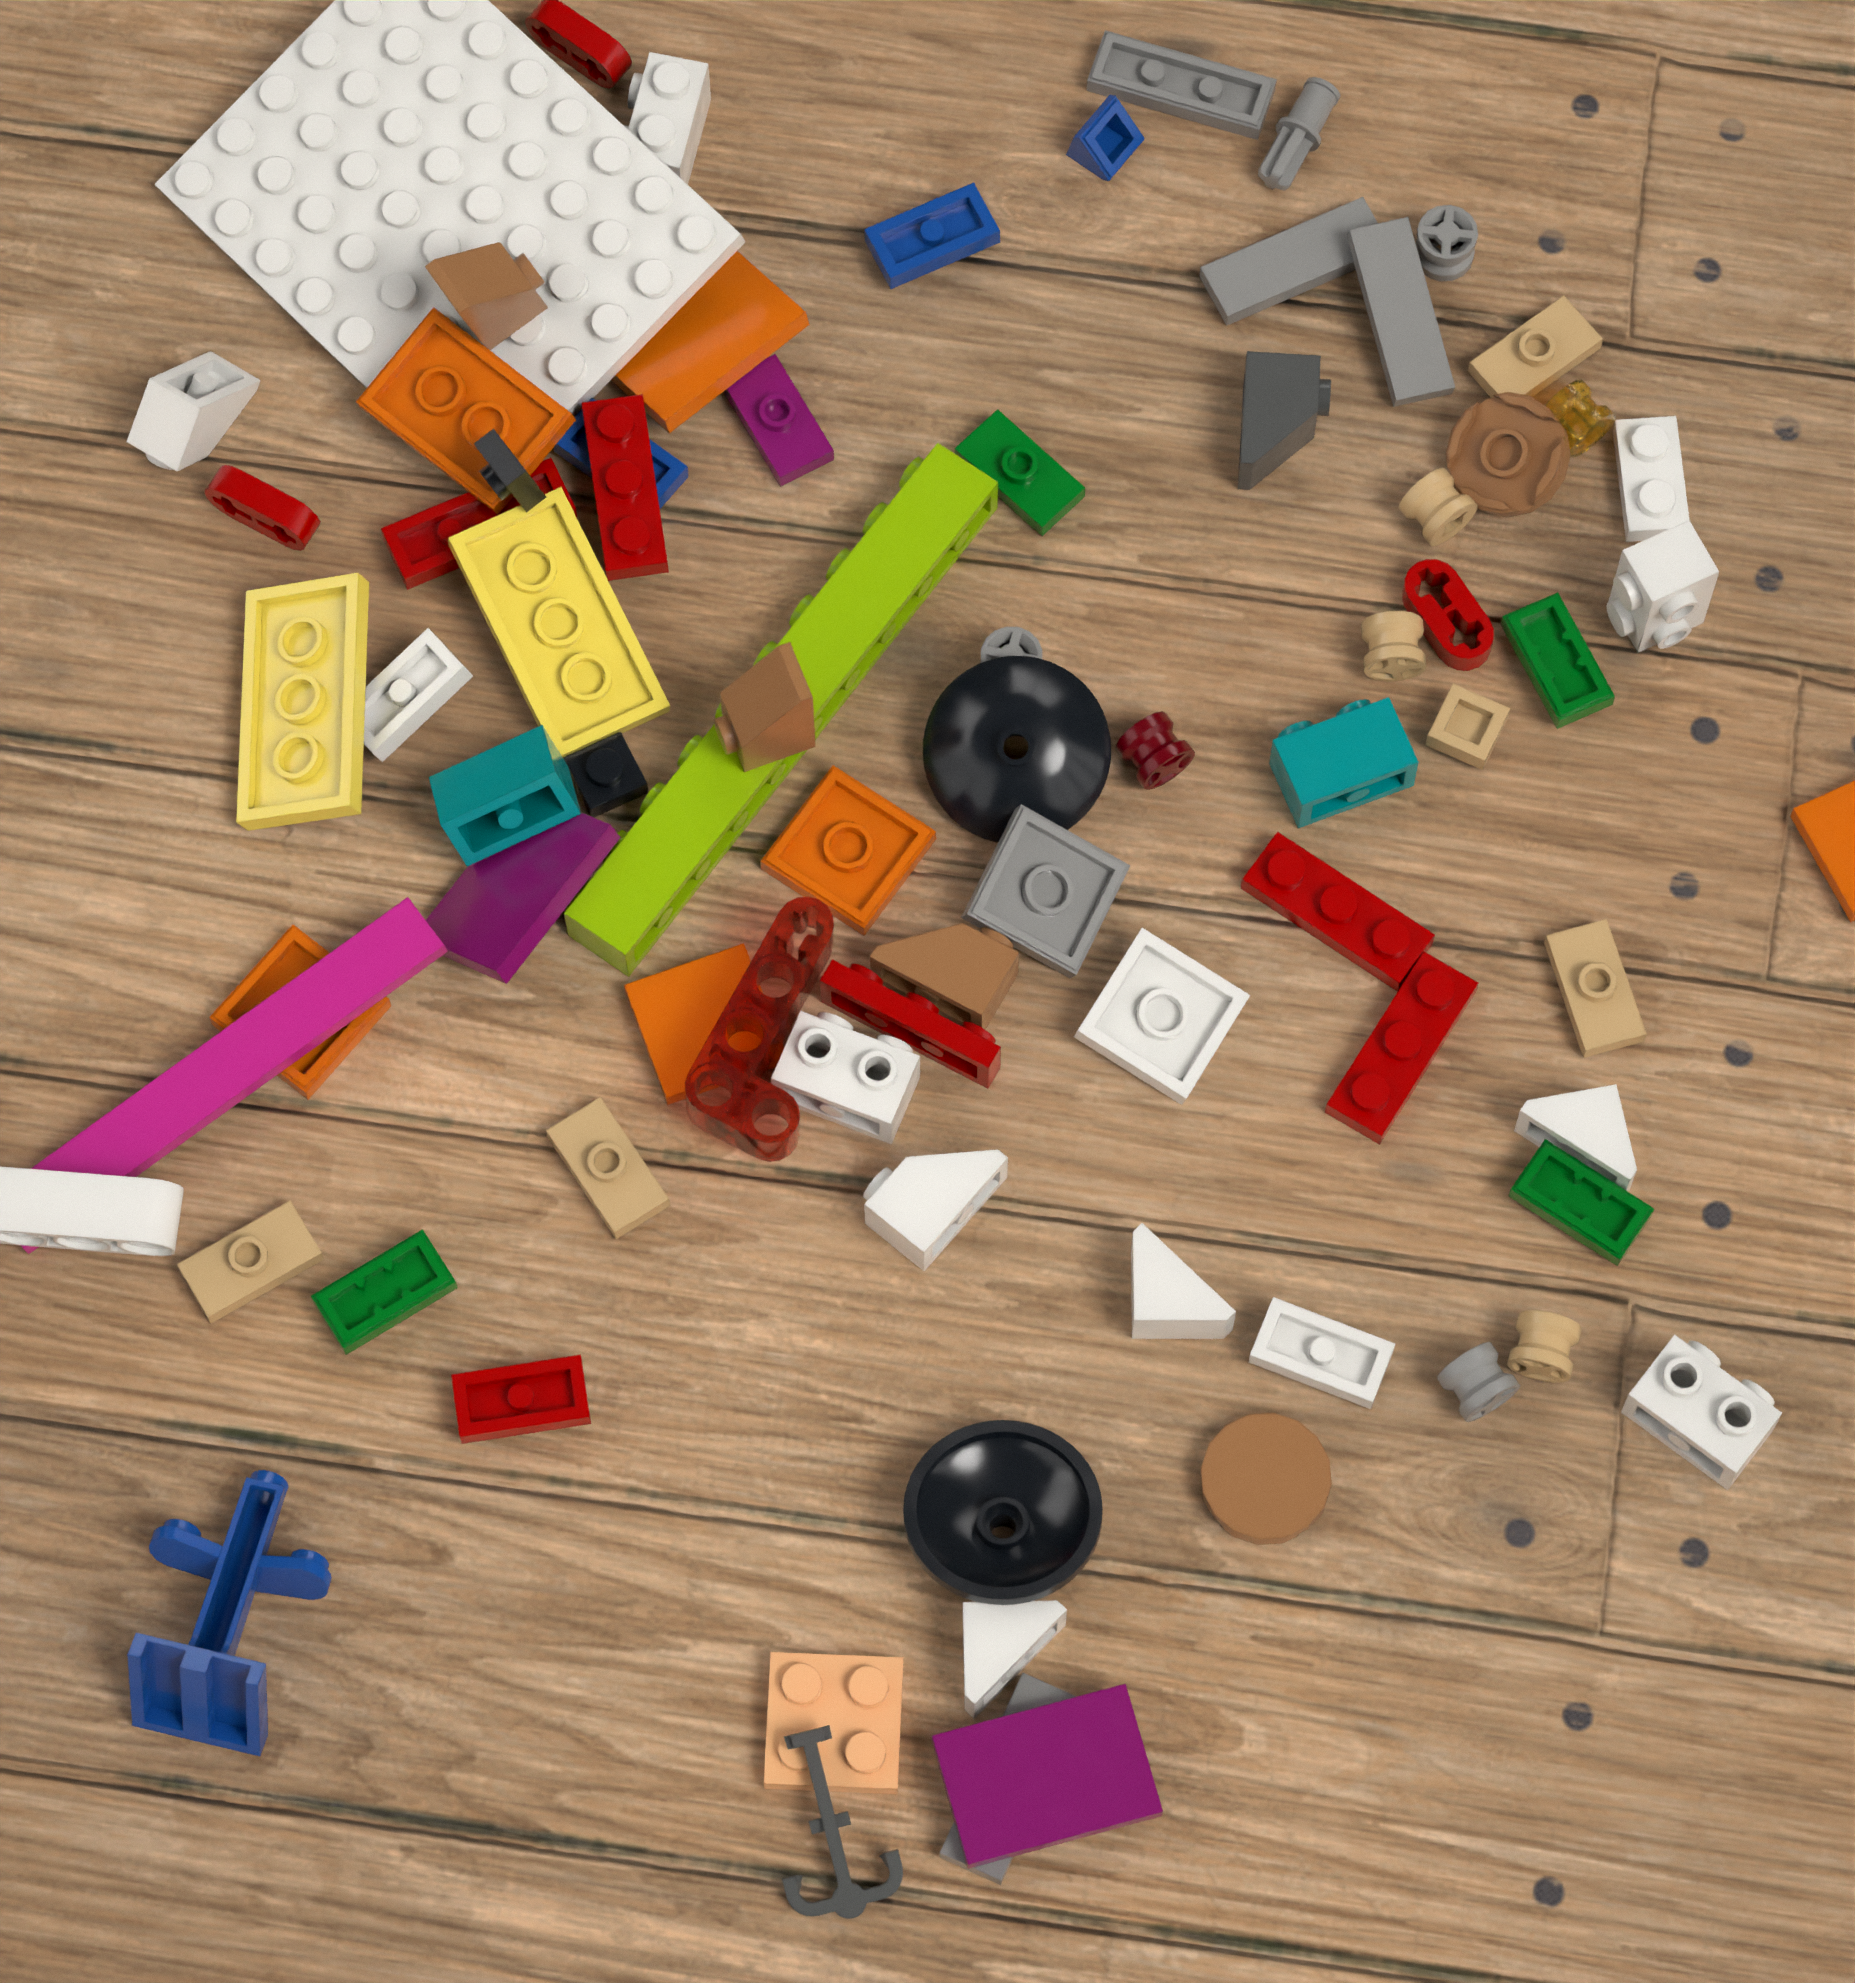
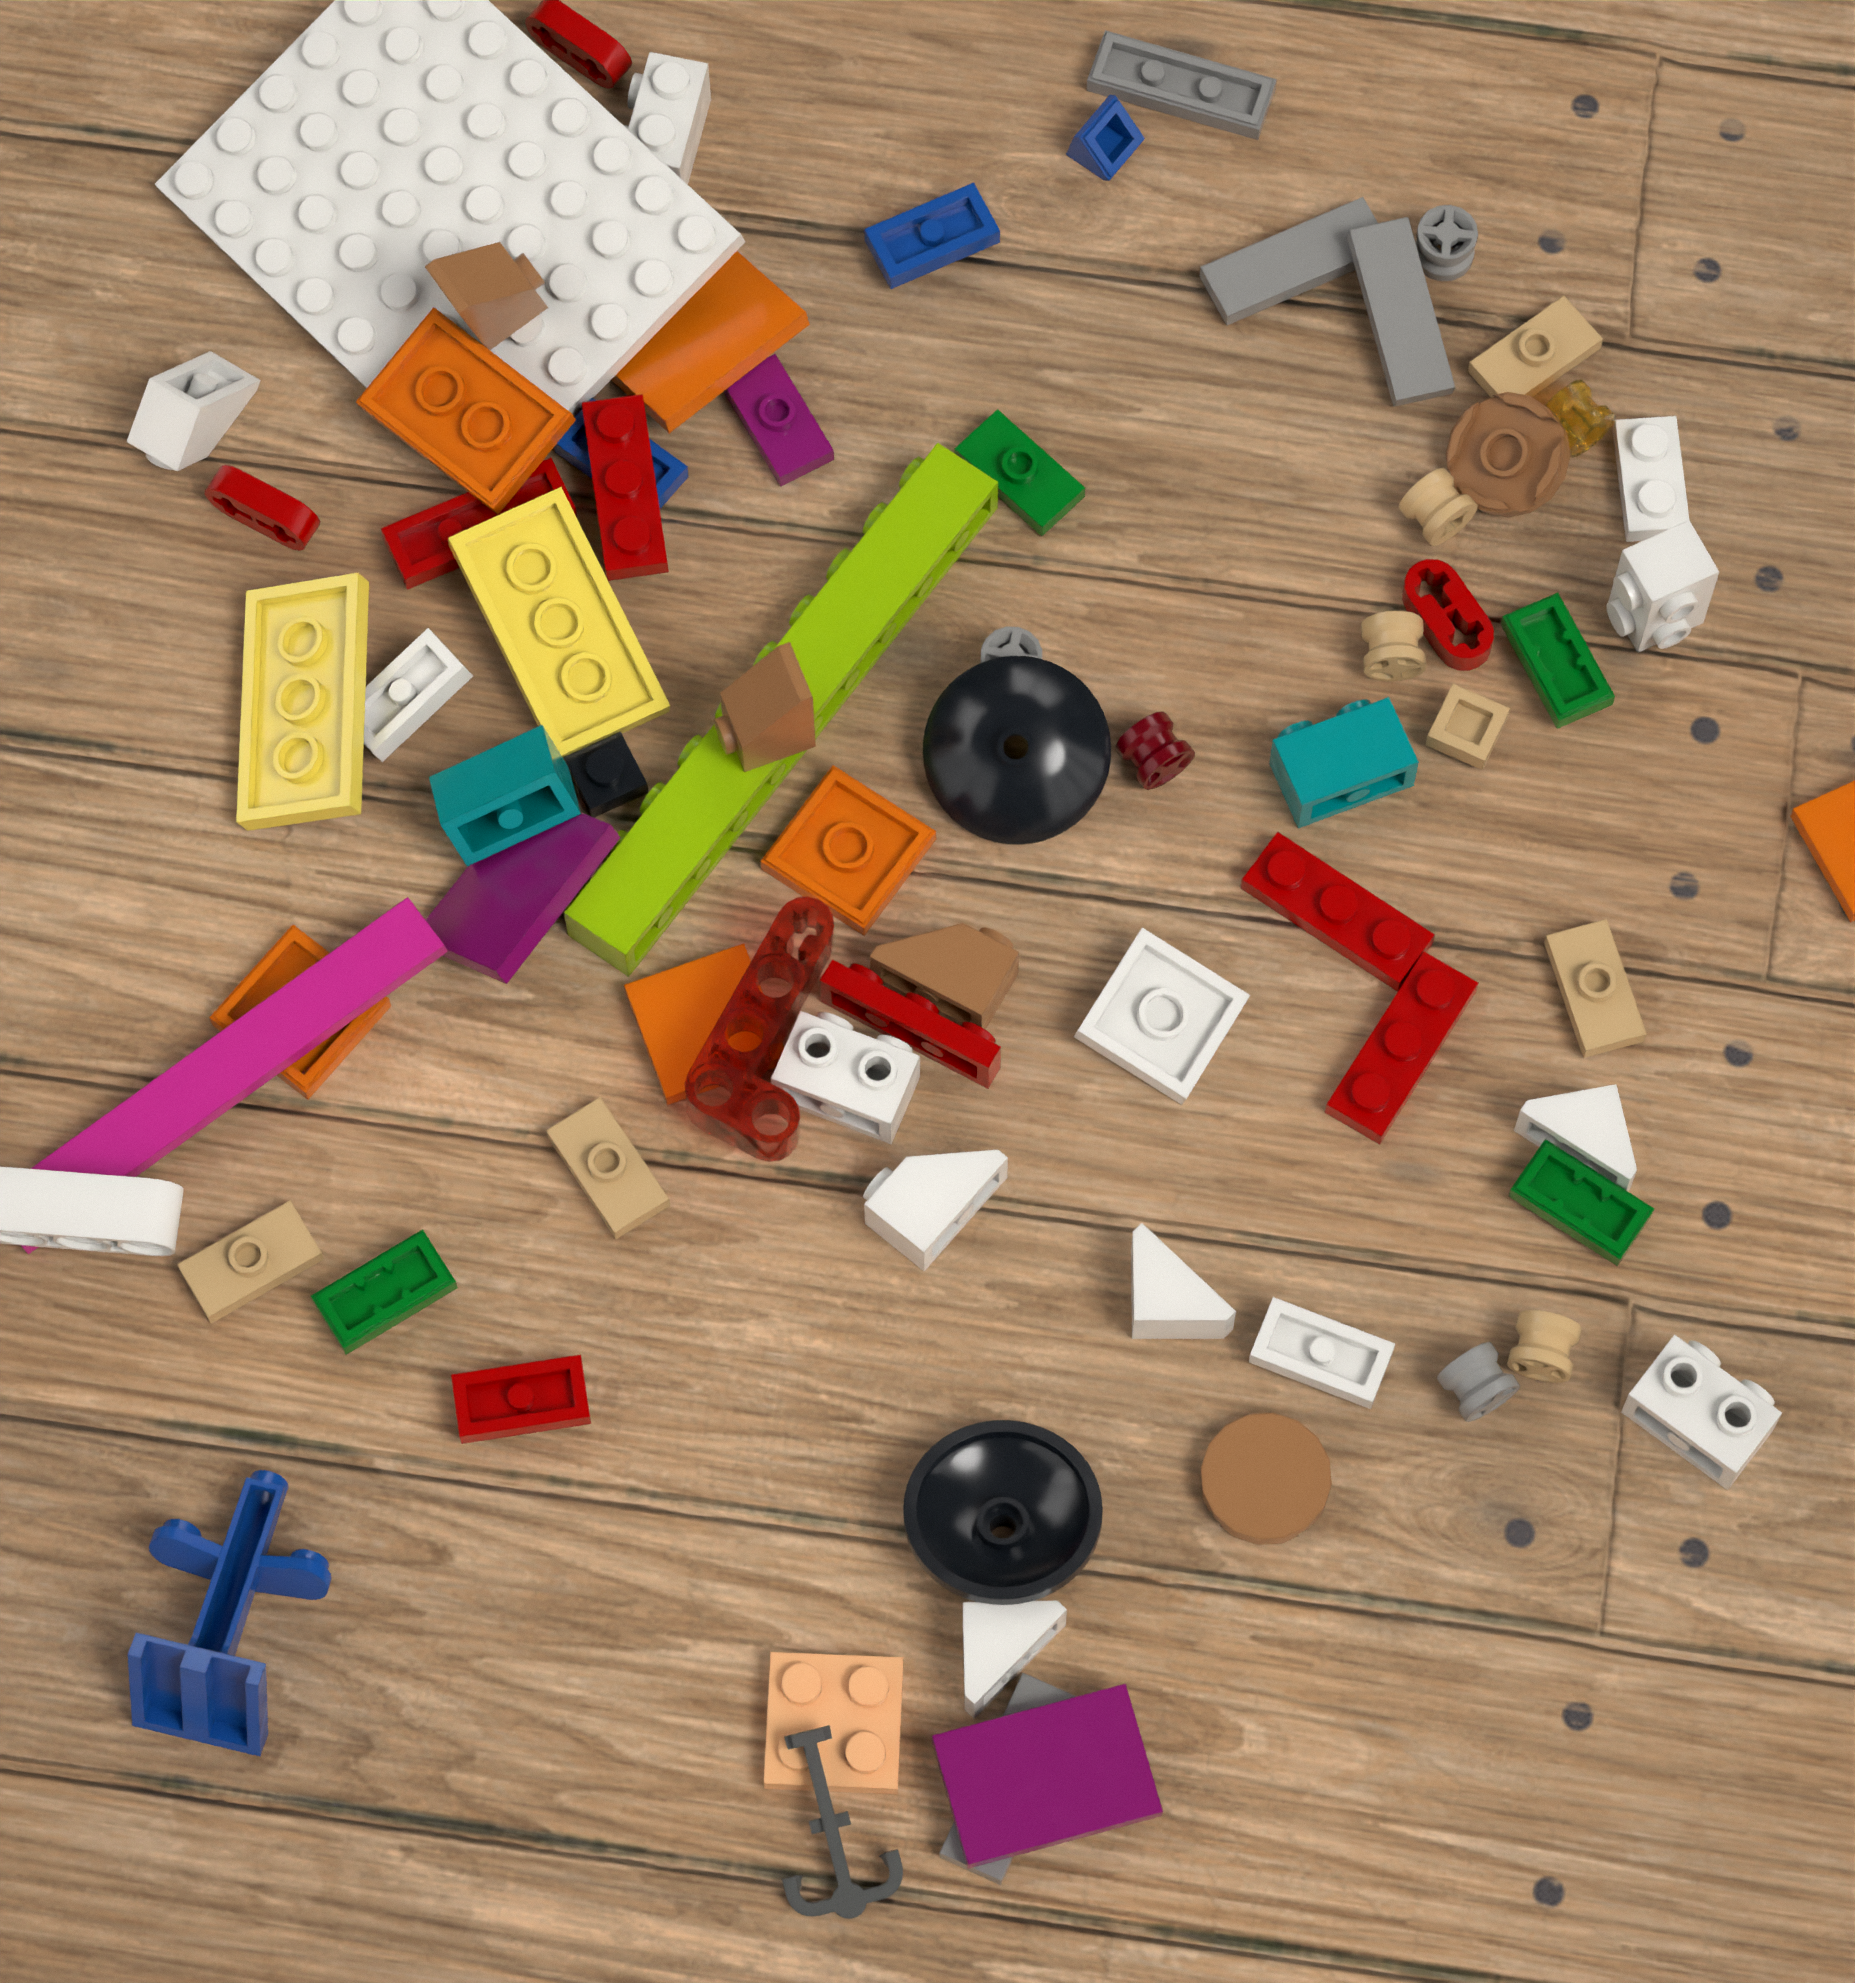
black plate [474,429,546,512] -> none
light grey tile [961,804,1130,978] -> none
dark grey slope [1238,351,1331,490] -> none
light grey axle [1258,77,1341,191] -> none

